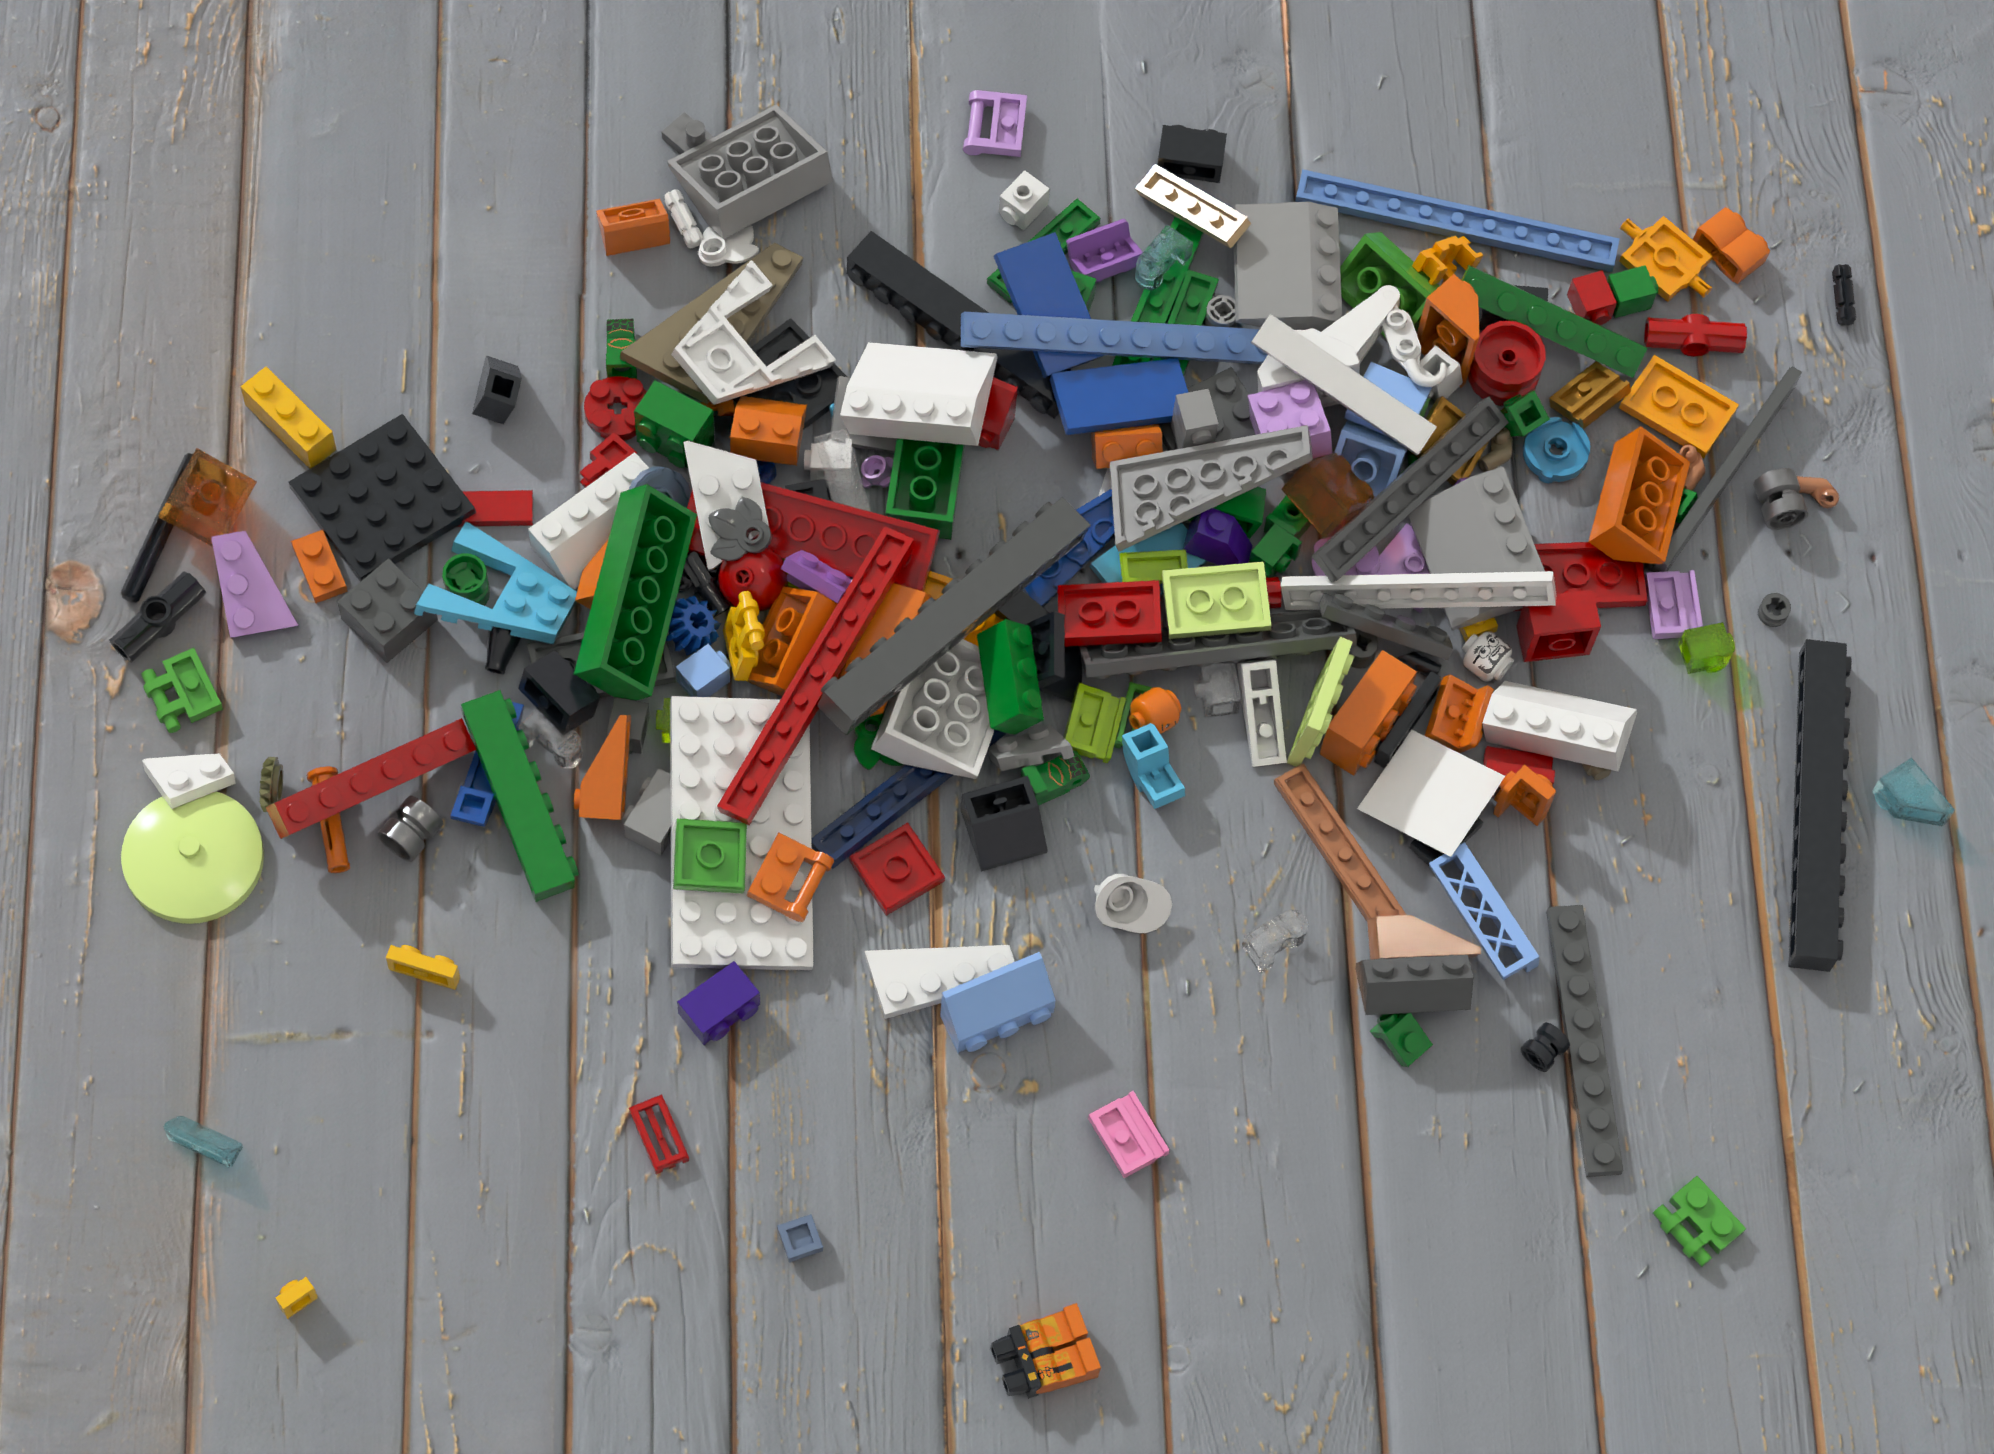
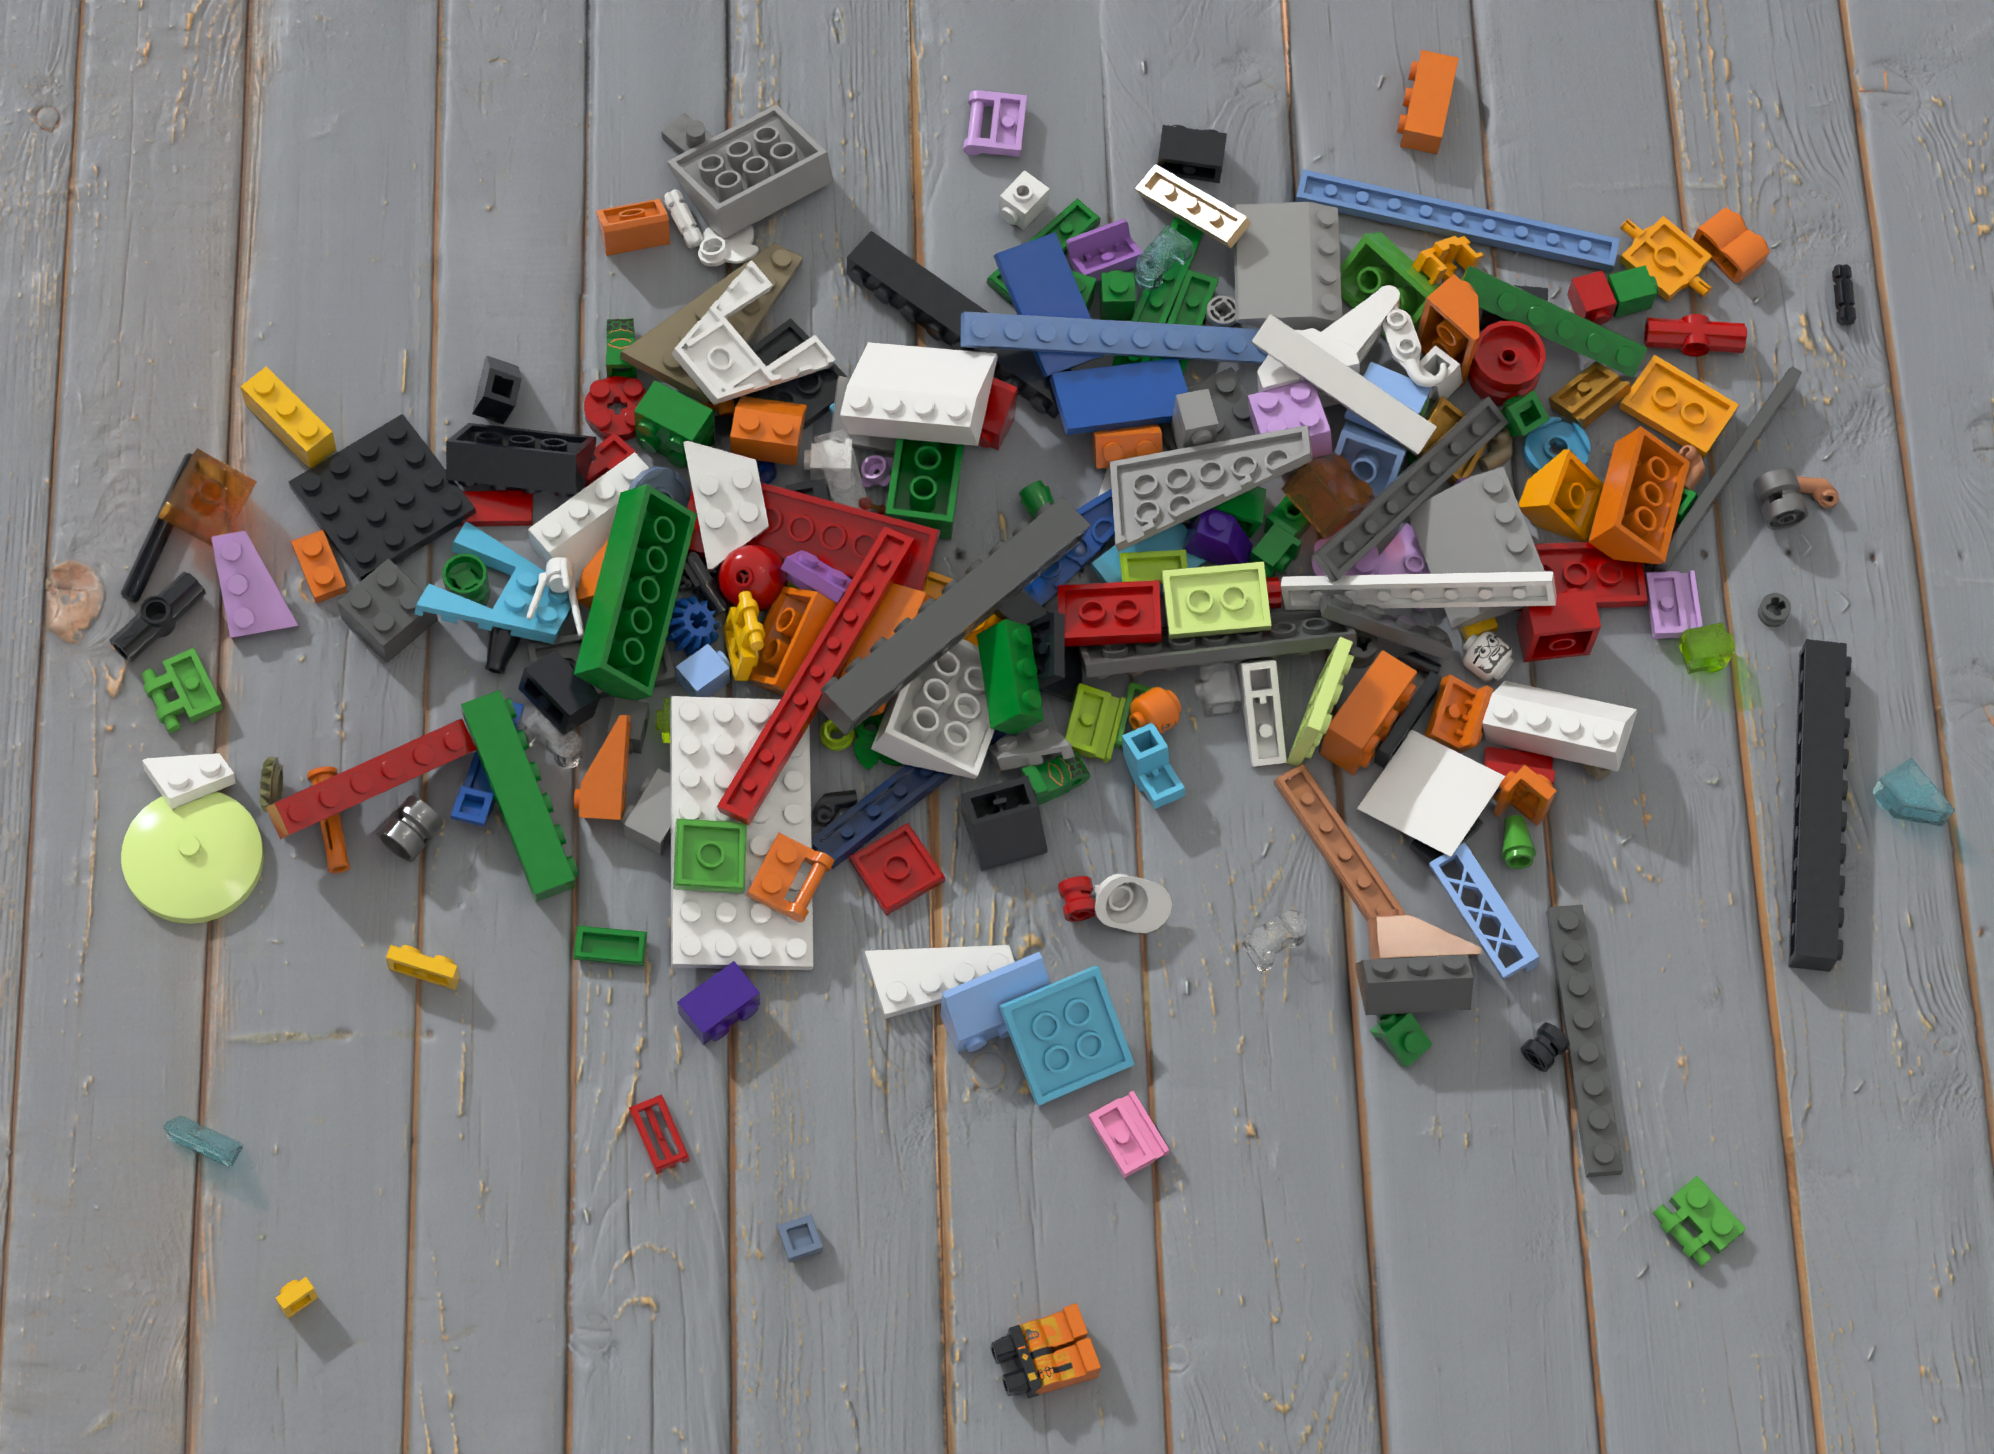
dark grey plate [708,497,772,561] -> none
none -> black slope [446,423,596,497]
none -> white plant [527,557,584,638]
none -> green tile [573,925,647,966]
none -> black arm [812,789,857,825]
none -> lime plate [820,719,854,751]
none -> clear red hinge [859,497,886,515]
none -> medium azure plate [999,965,1135,1106]
none -> green cone [1019,480,1054,520]
none -> red wheel [1058,876,1096,922]
none -> green brick [1099,270,1136,321]
none -> orange brick [1397,50,1459,155]
none -> bright green cone [1501,815,1536,869]
none -> light orange slope [1519,449,1604,542]

